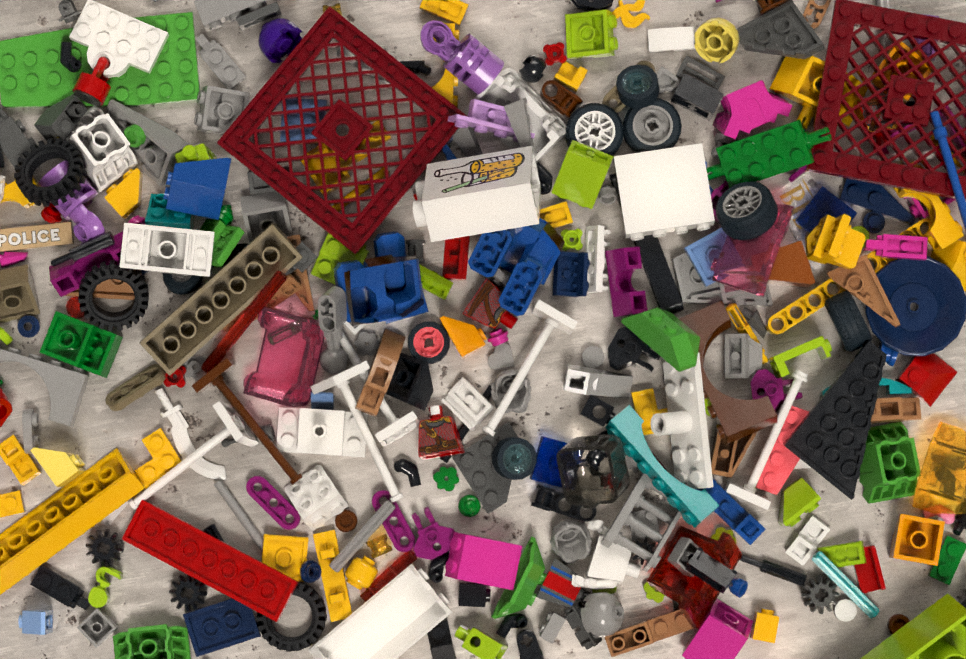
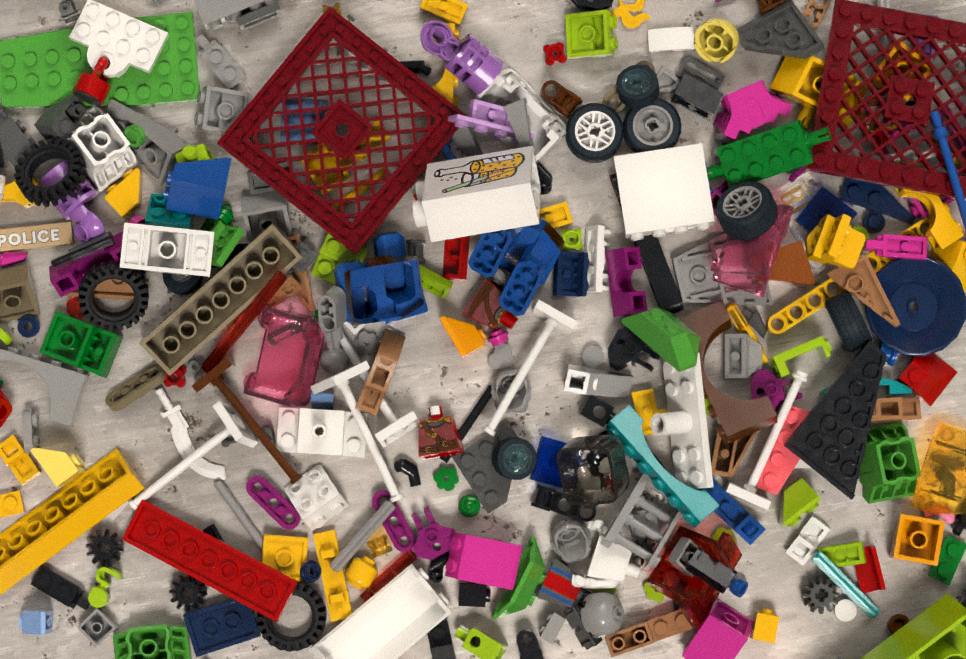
red plate [41,203,62,223] -> none
black arm [60,42,82,72] -> none
yellow plate [134,428,182,489] -> none
dark purple cylinder [258,18,302,63] -> none
reddish brown tile [335,510,358,532] -> none
black slope [386,353,434,411] -> none
wheel [408,322,450,364] -> none
white plate [441,377,495,431] -> none
black arm [496,613,528,638] -> none
black piece [519,55,547,83] -> none
lime panel [551,140,614,209] -> none
yellow panel [553,62,588,93] -> none
light grey plate [597,185,617,204] -> none
medium blue plate [684,227,745,287] -> none
black axle [740,555,807,587] -> none

